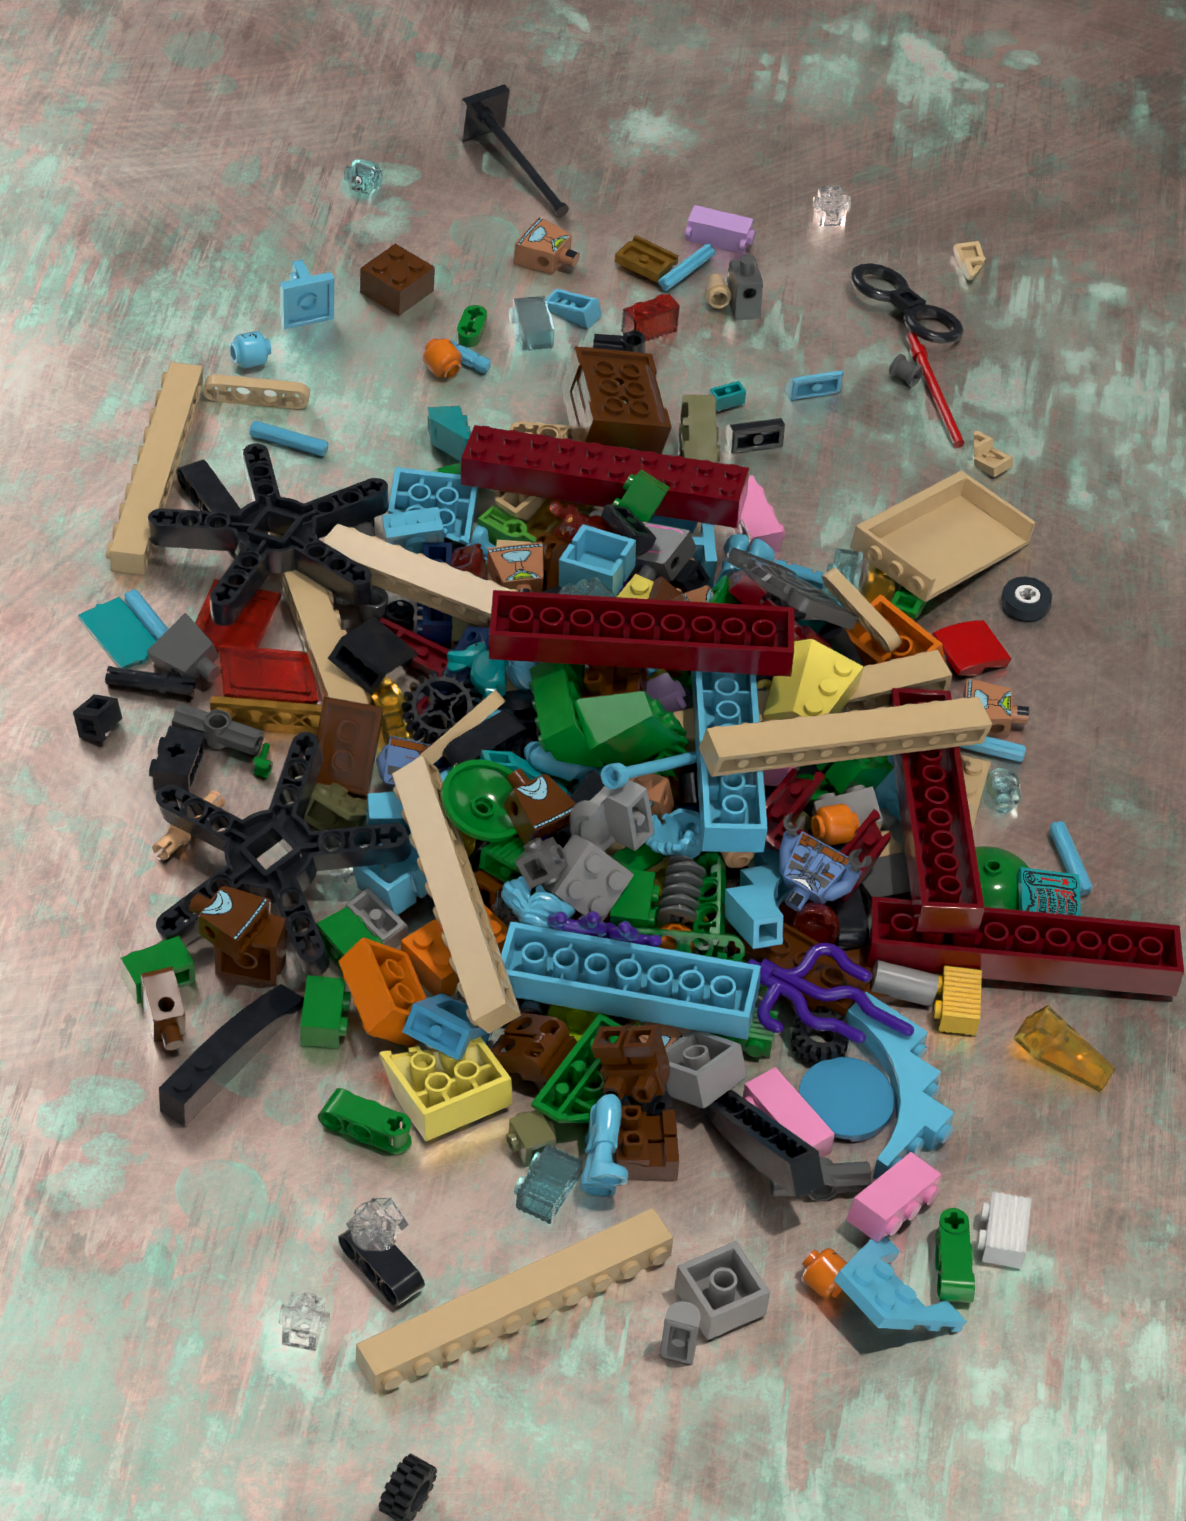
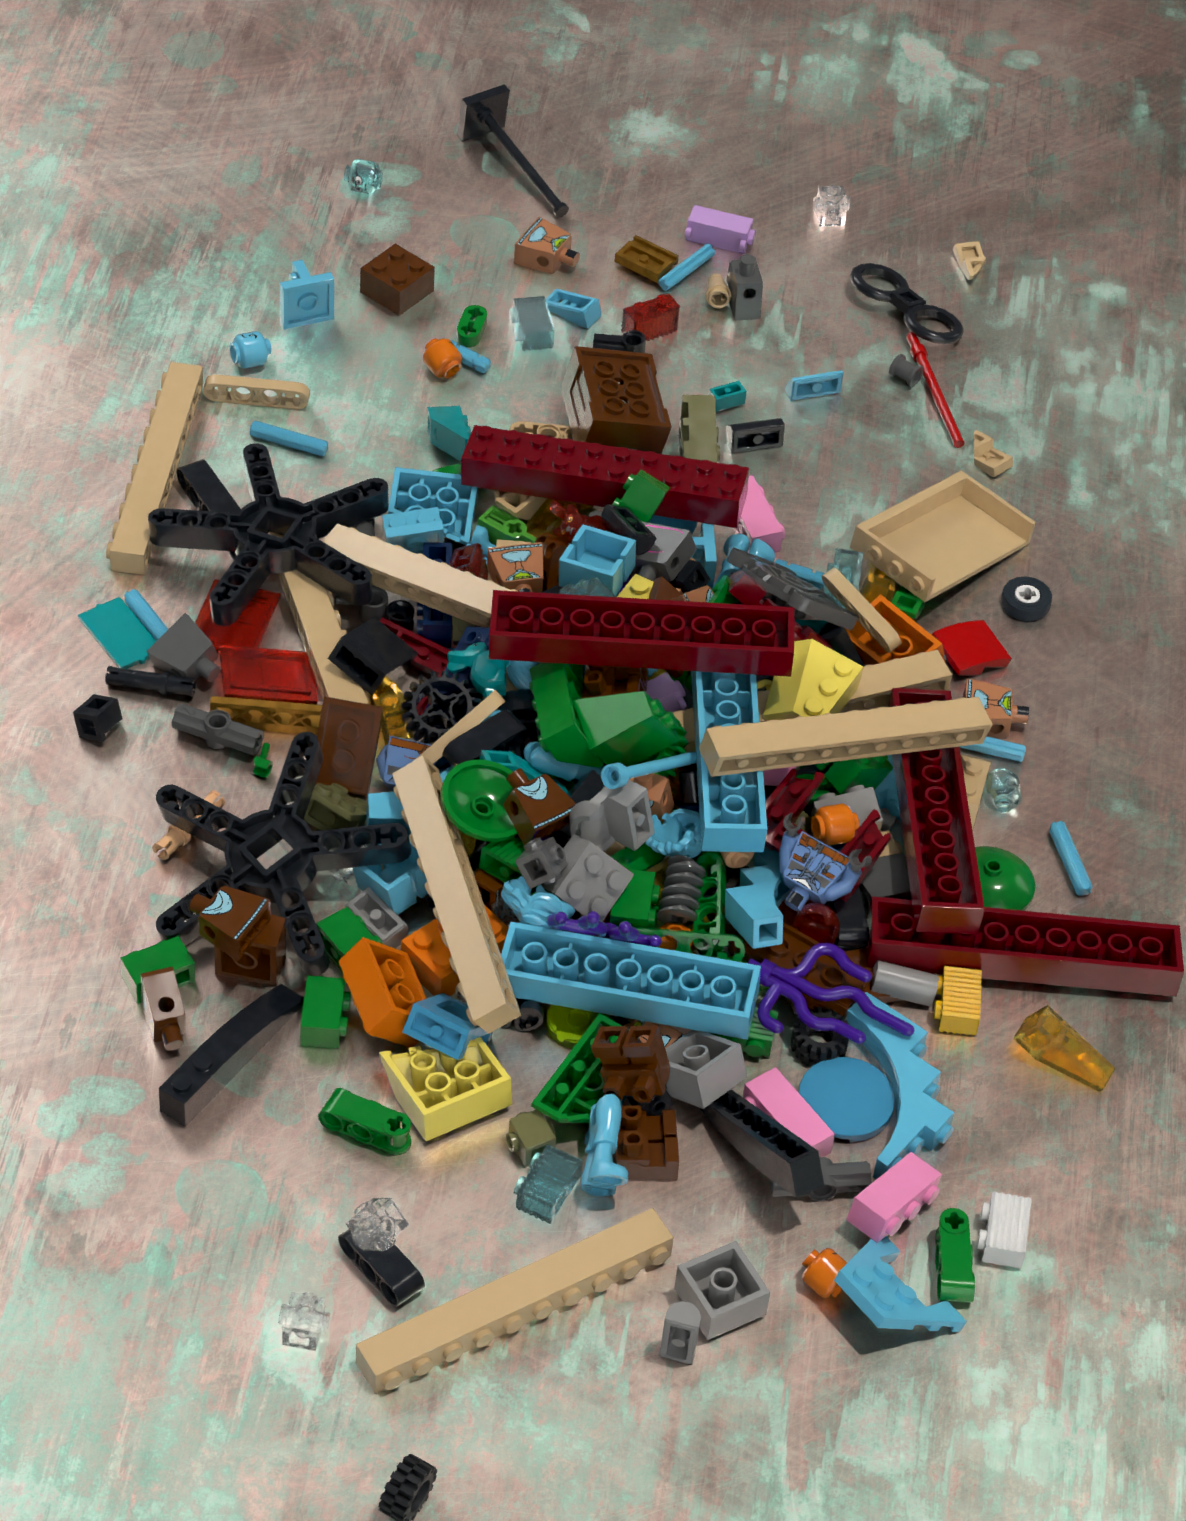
black brick [149,726,205,792] -> none
reddish brown hips [490,1012,577,1090] -> none
tile [1018,867,1081,916] -> none

